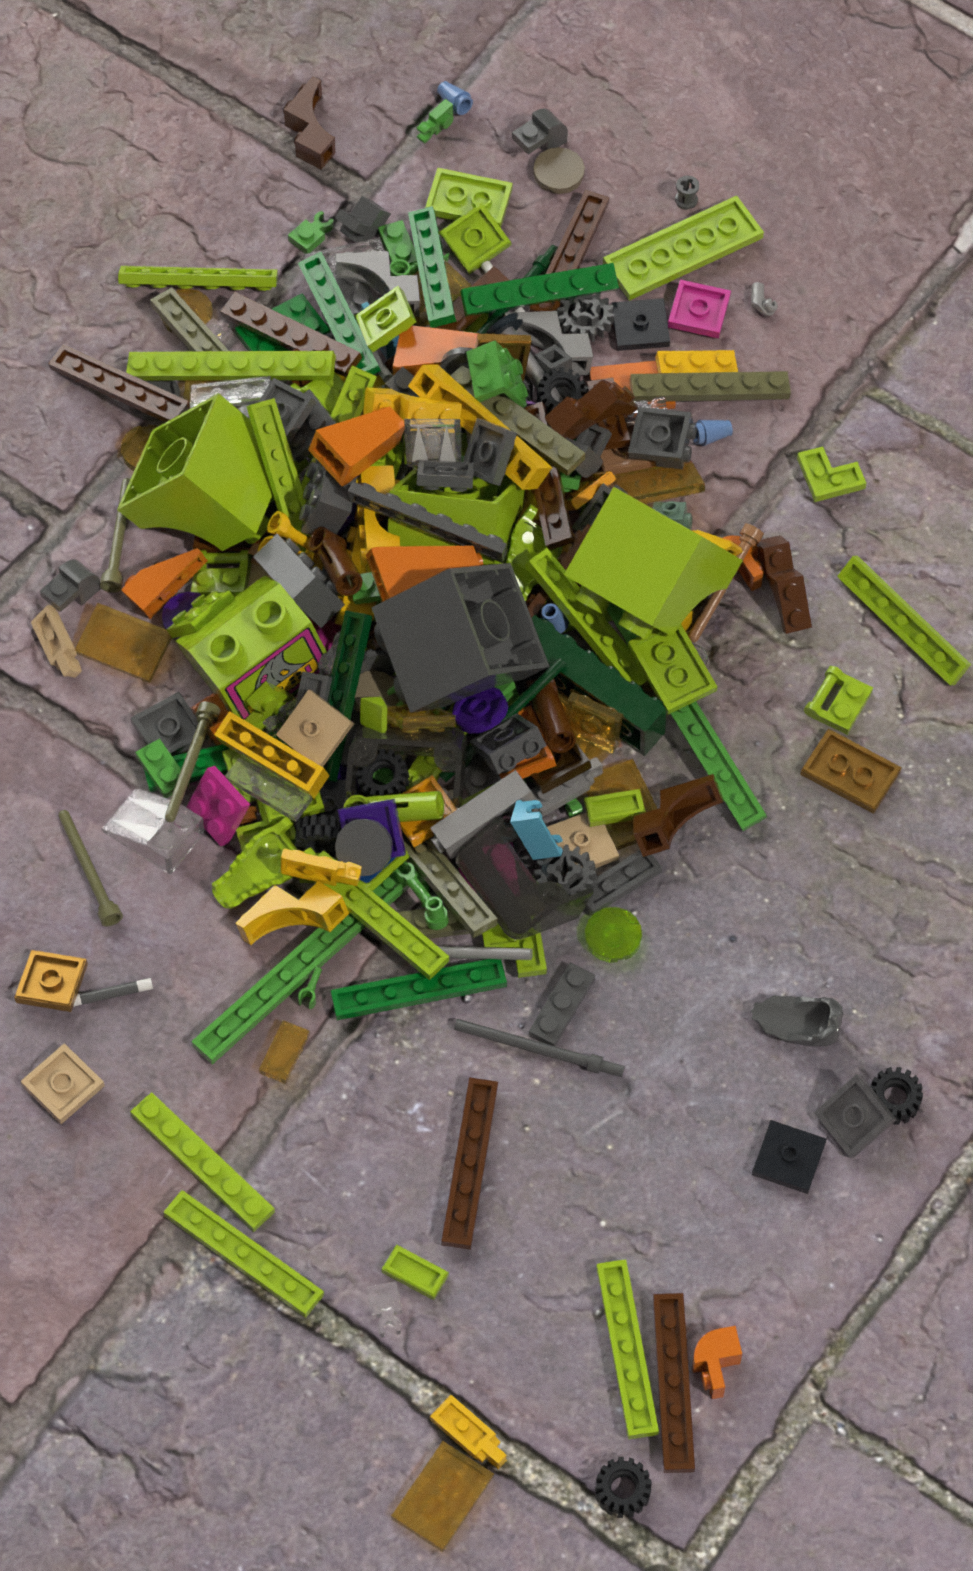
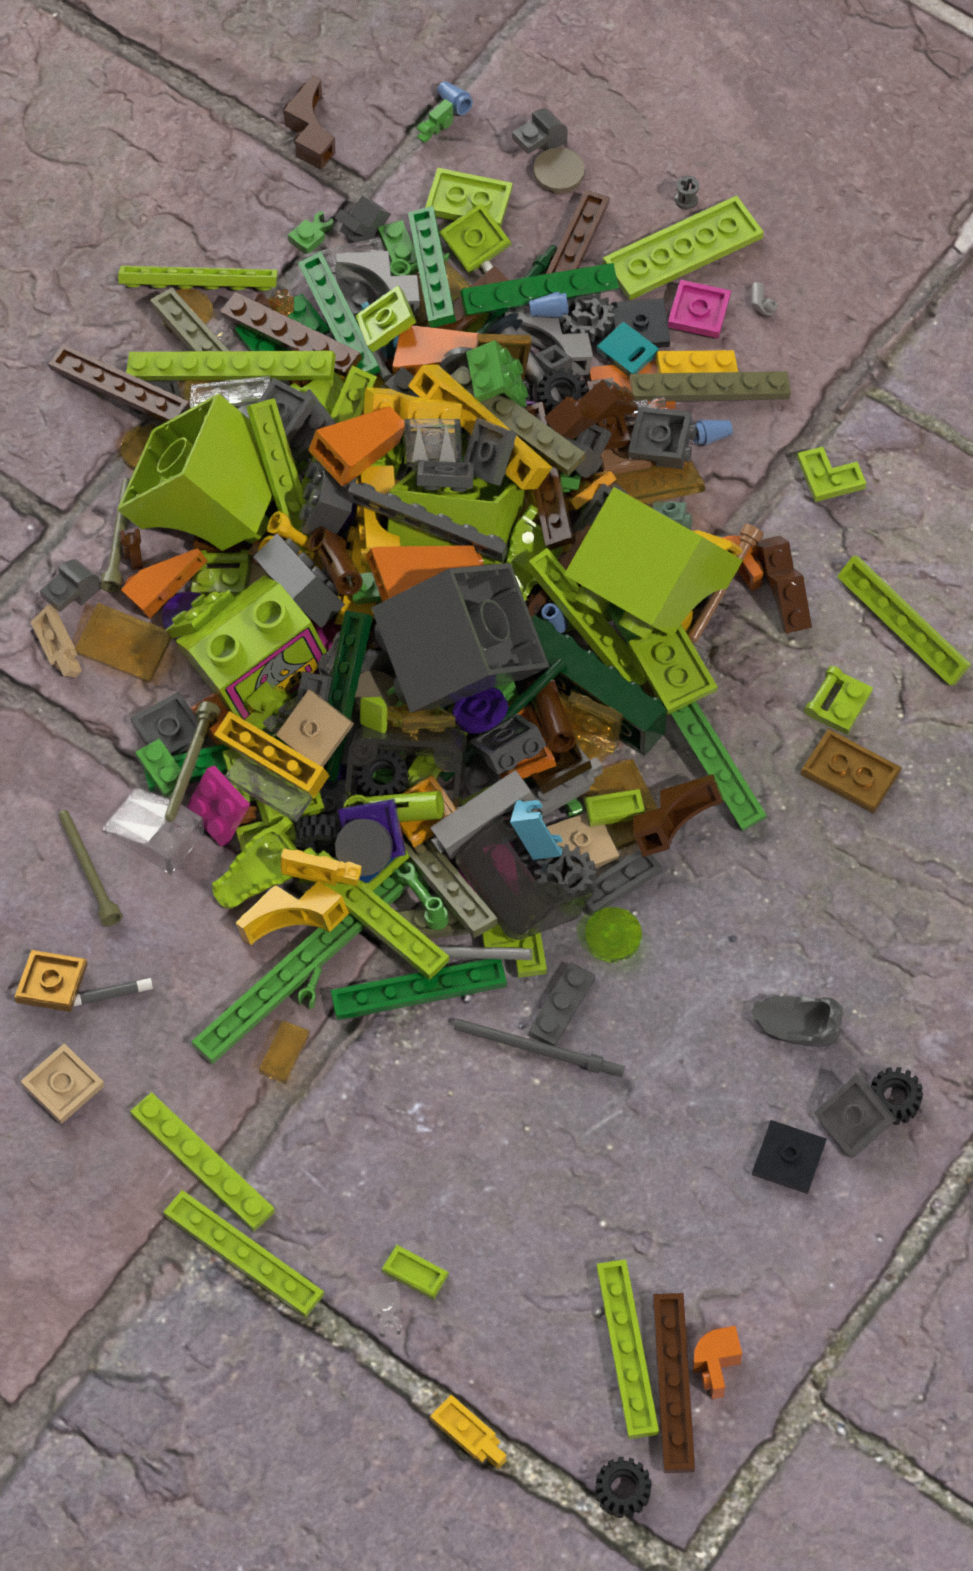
clear yellow tile [391,1441,494,1552] -> none
reddish brown plate [441,1077,498,1250] -> none
none -> reddish brown plate [119,528,143,570]
none -> clear orange plant [267,289,294,317]
none -> medium blue cone [529,291,568,318]
none -> teal piece [597,322,659,376]

